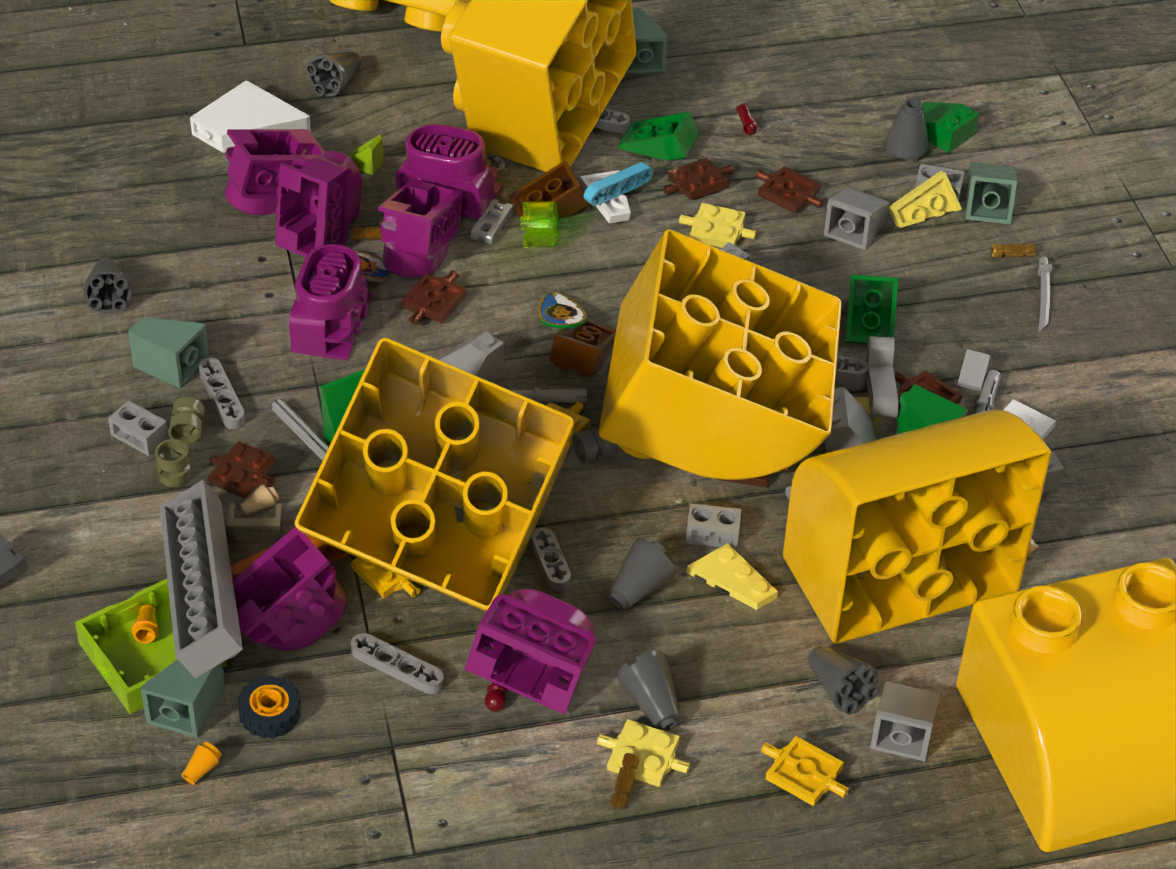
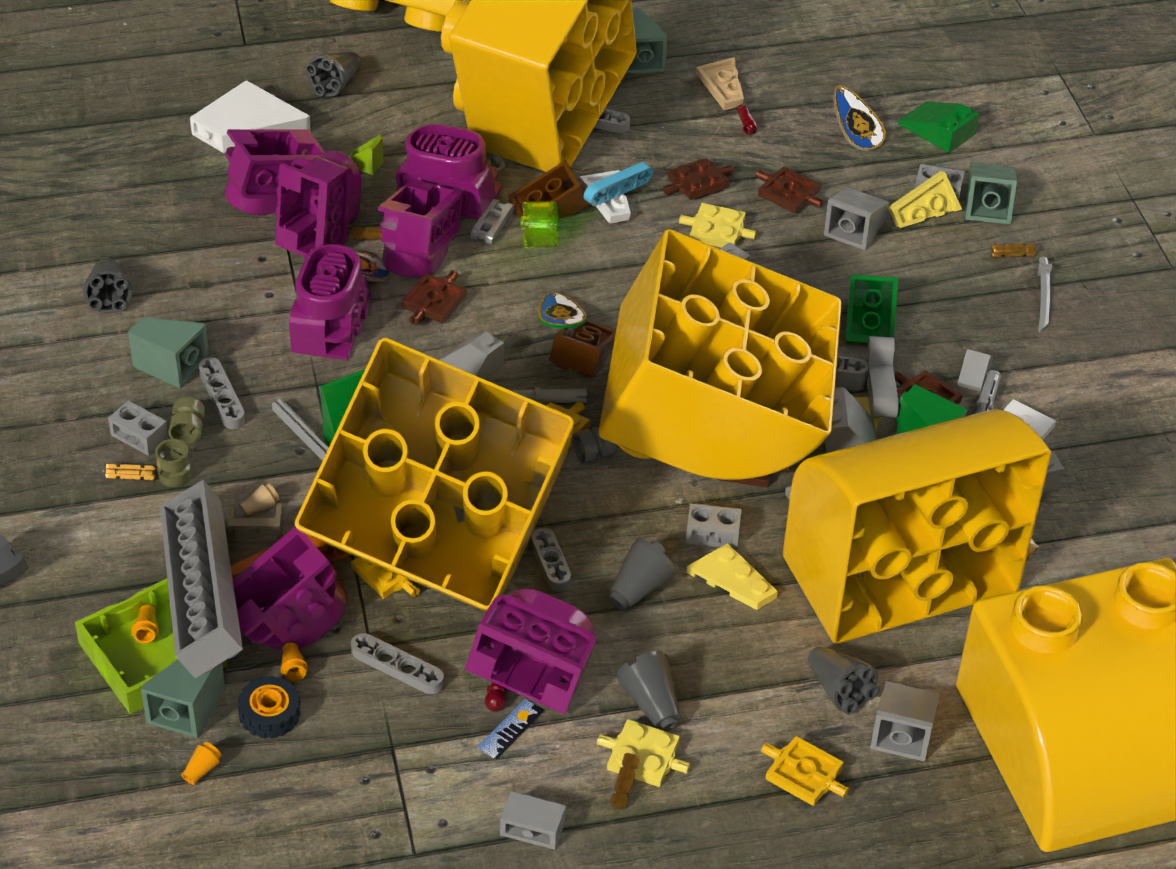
copper plate [207,441,276,499] -> none
green slope [618,111,699,161] -> none
dark grey cone [885,98,929,163] -> none
none -> axle [105,463,156,480]
none -> light orange cone [281,642,308,682]
none -> sticker [477,699,544,760]
none -> light grey brick [500,791,566,850]
none -> tan wing [696,57,744,110]
none -> shield [833,85,886,151]

